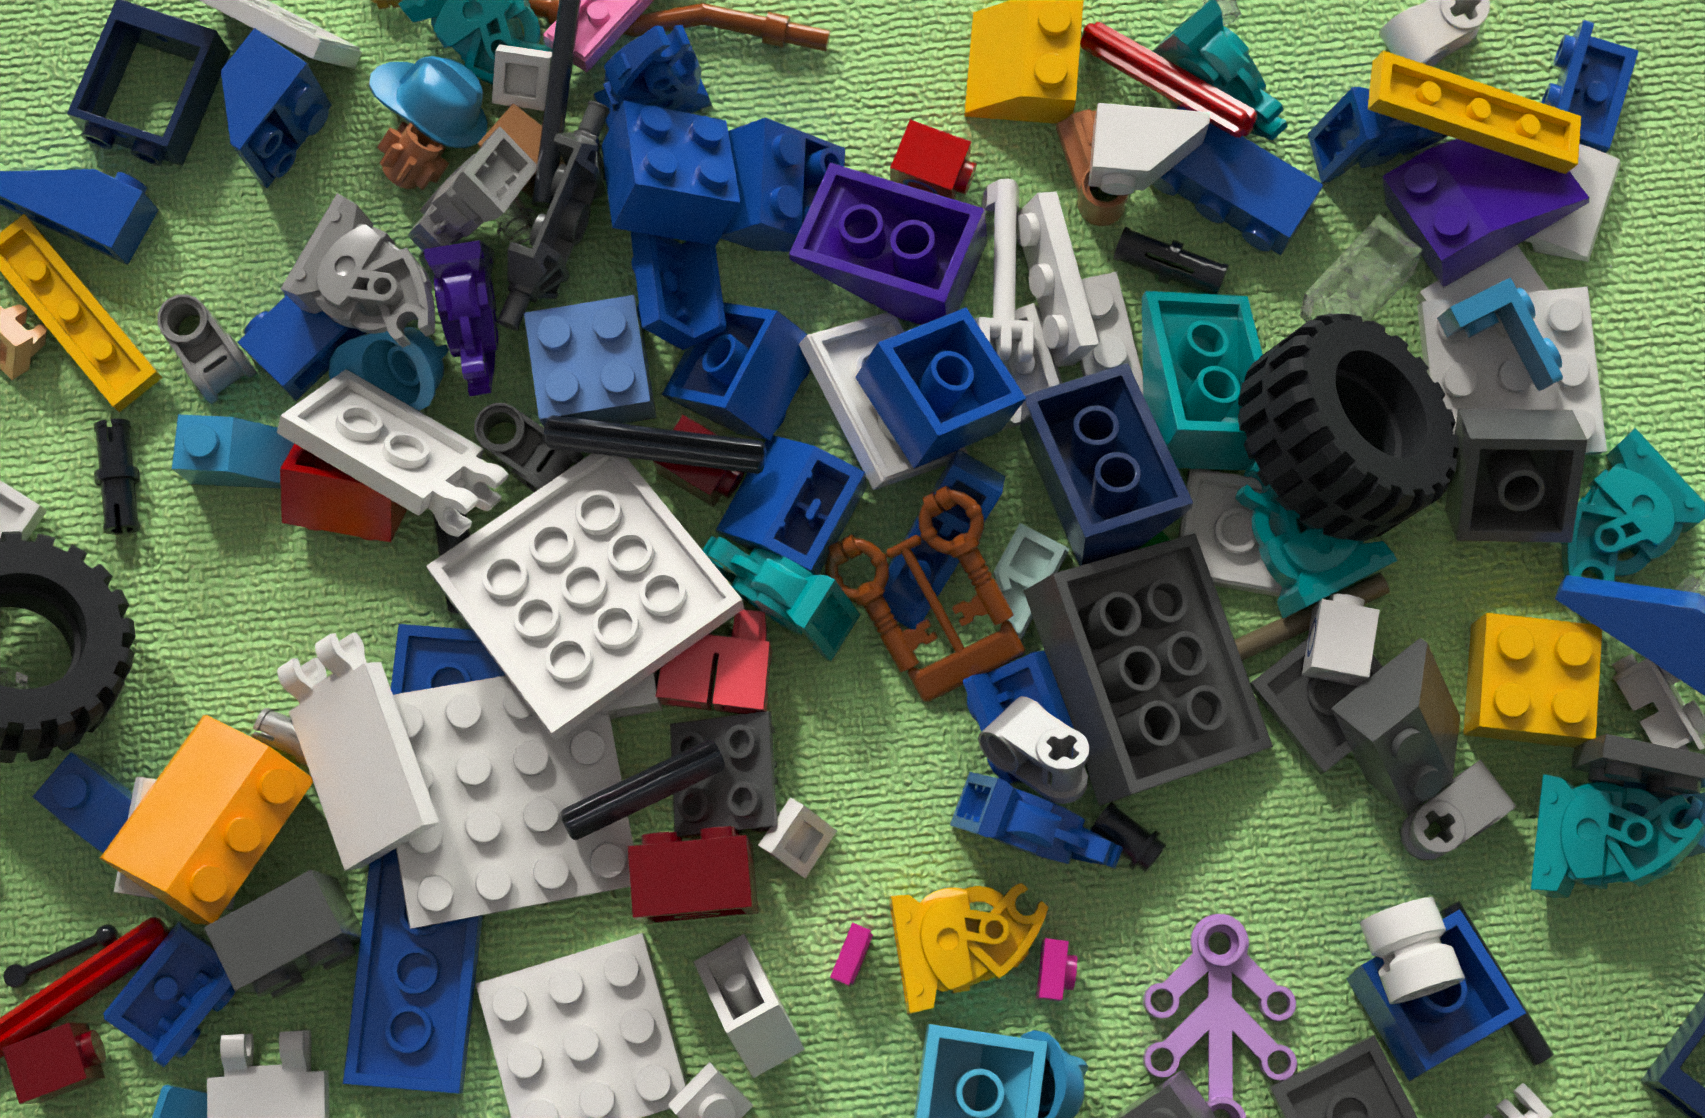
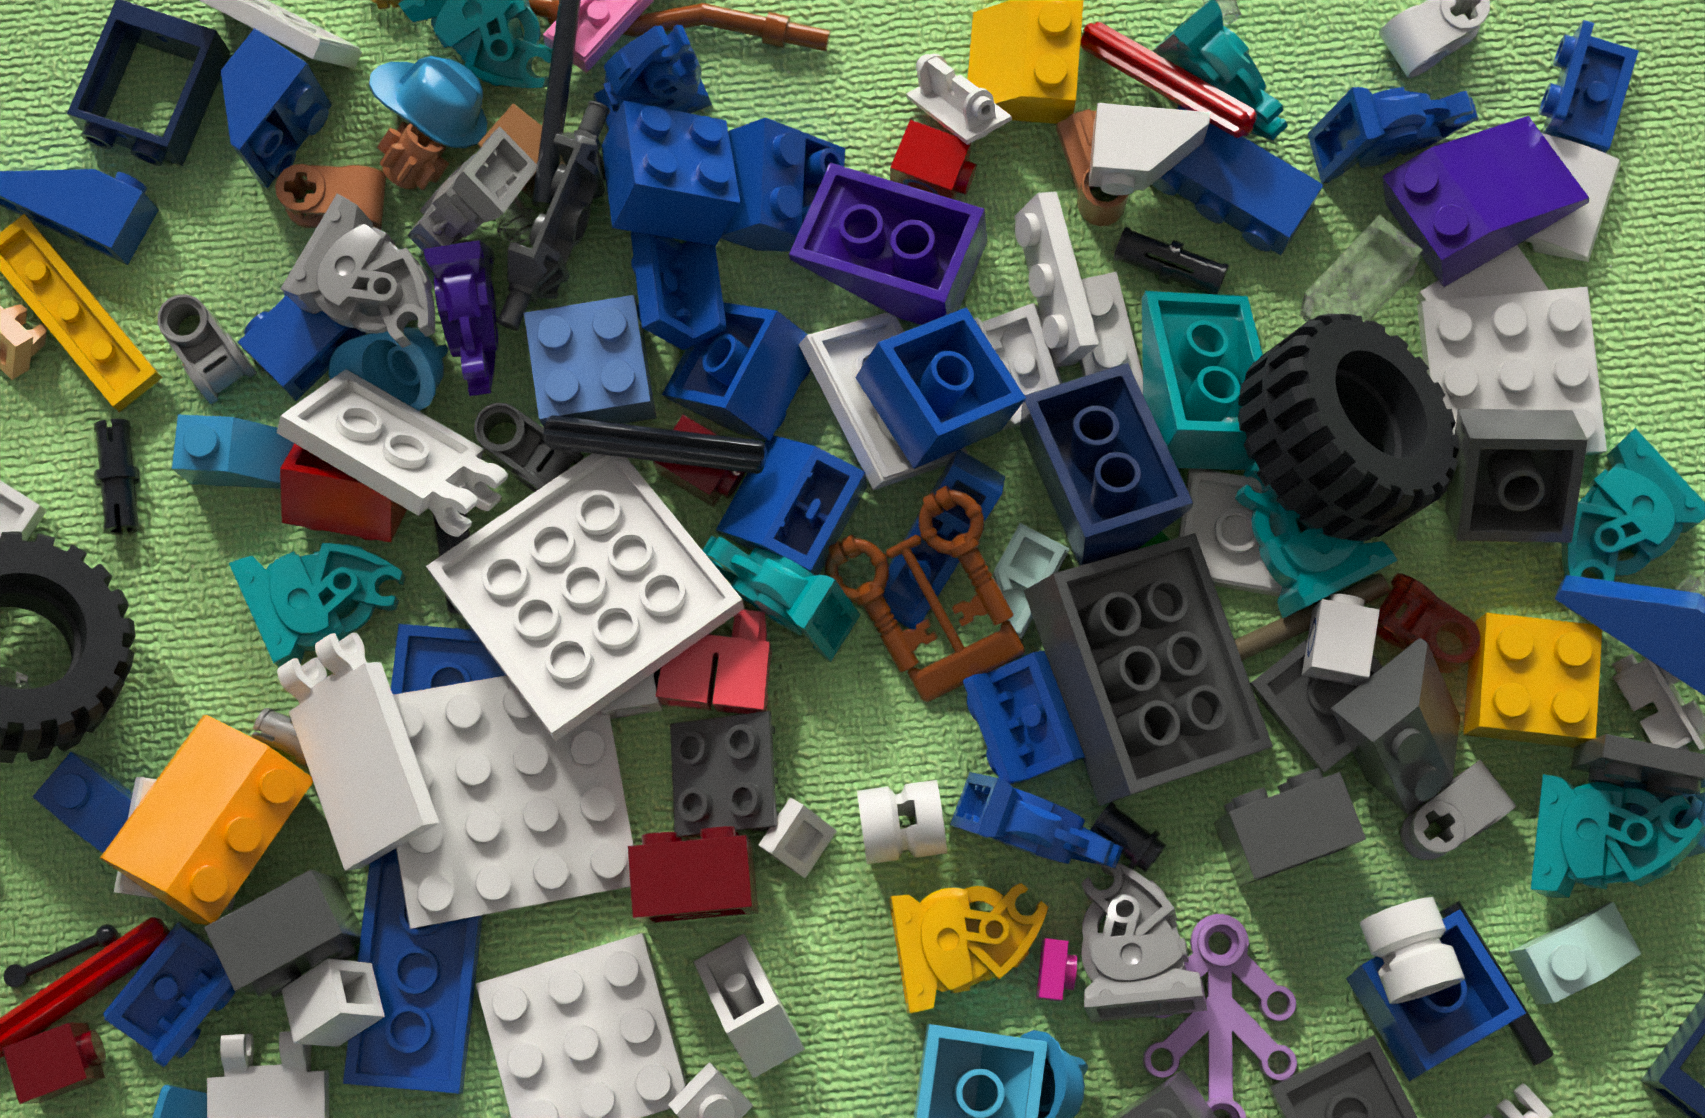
white plate [492,44,552,111] -> none
black axle [560,740,725,840] -> none
dark pink tile [830,922,873,987] -> none
white hinge [976,179,1034,363] -> none
light grey piece [978,696,1089,804] -> none
yellow plate [1368,50,1581,174] -> none
dark azure bracket [1437,277,1563,391] -> none
none -> teal piece [229,543,406,667]
none -> nougat piece [275,164,386,230]
none -> white brick [281,958,385,1047]
none -> white wheel [857,780,947,864]
none -> white hinge [906,54,1012,145]
none -> light grey piece [1082,863,1207,1022]
none -> dark grey brick [1214,768,1366,887]
none -> clear red piece [1376,573,1480,673]
none -> light aqua slope [1509,901,1641,1005]

